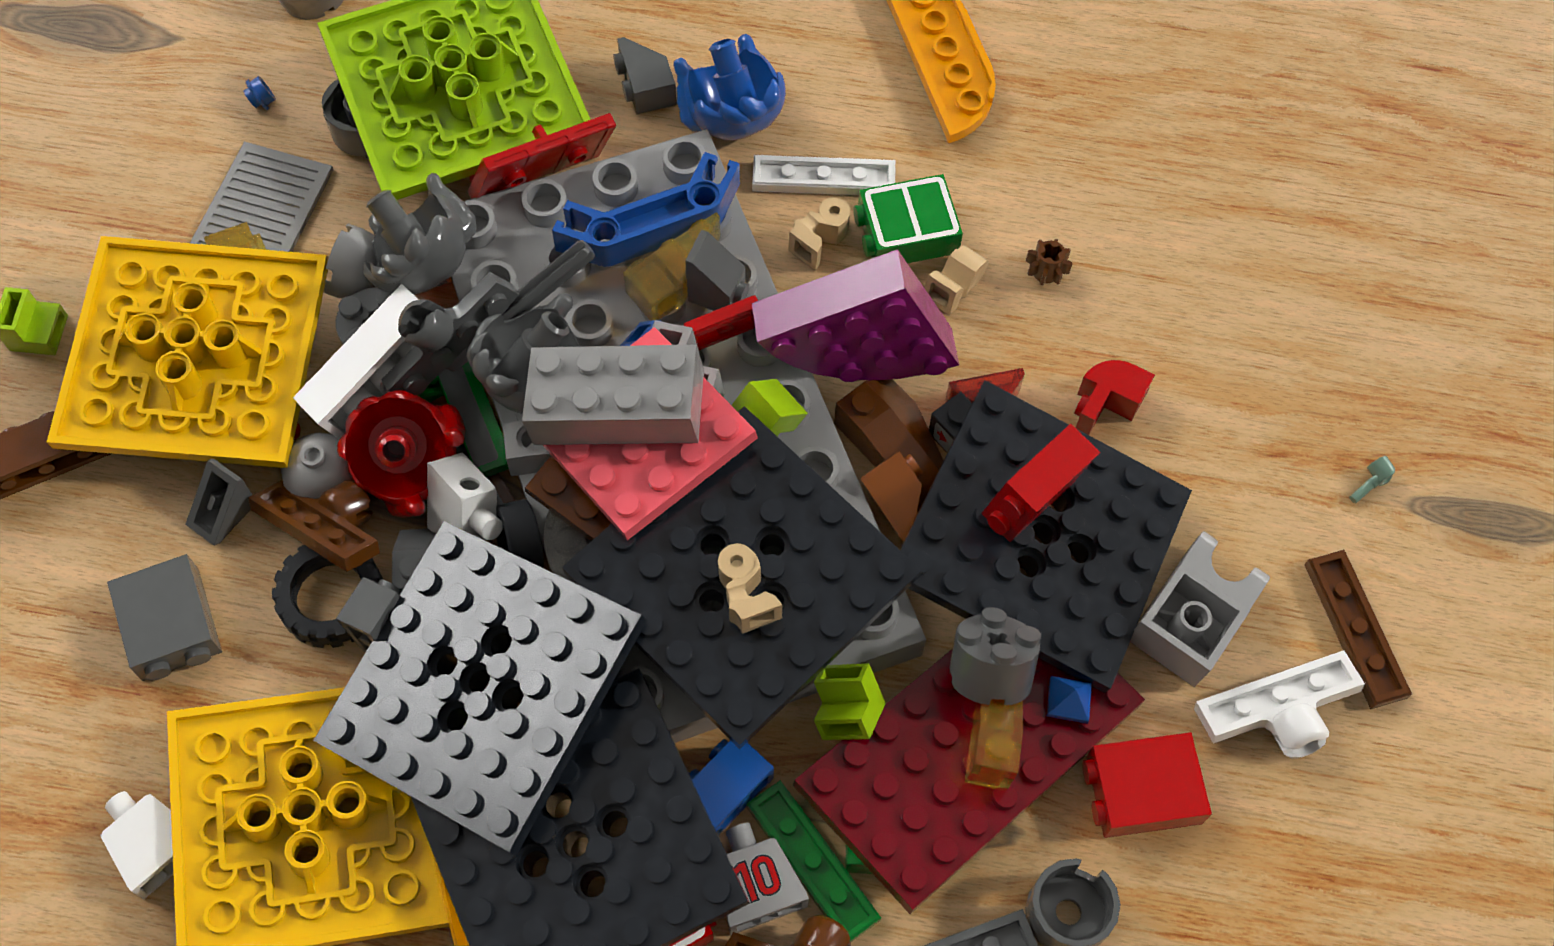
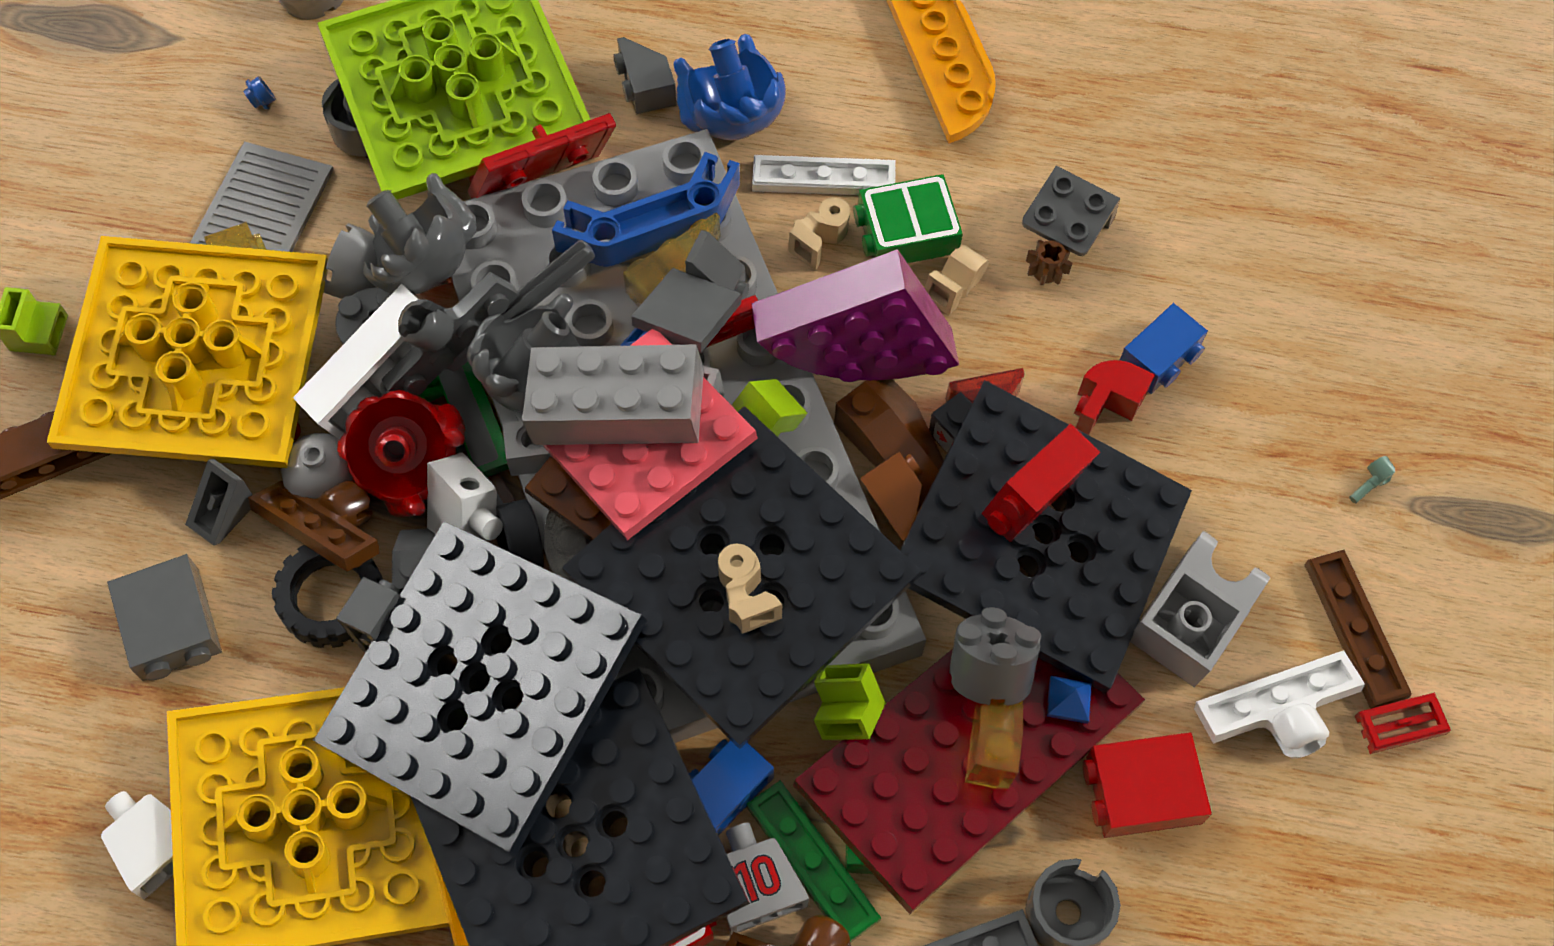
none -> dark grey tile [631,268,741,353]
none -> dark grey bracket [1022,165,1120,256]
none -> blue brick [1120,302,1208,394]
none -> red tile [1355,692,1451,754]

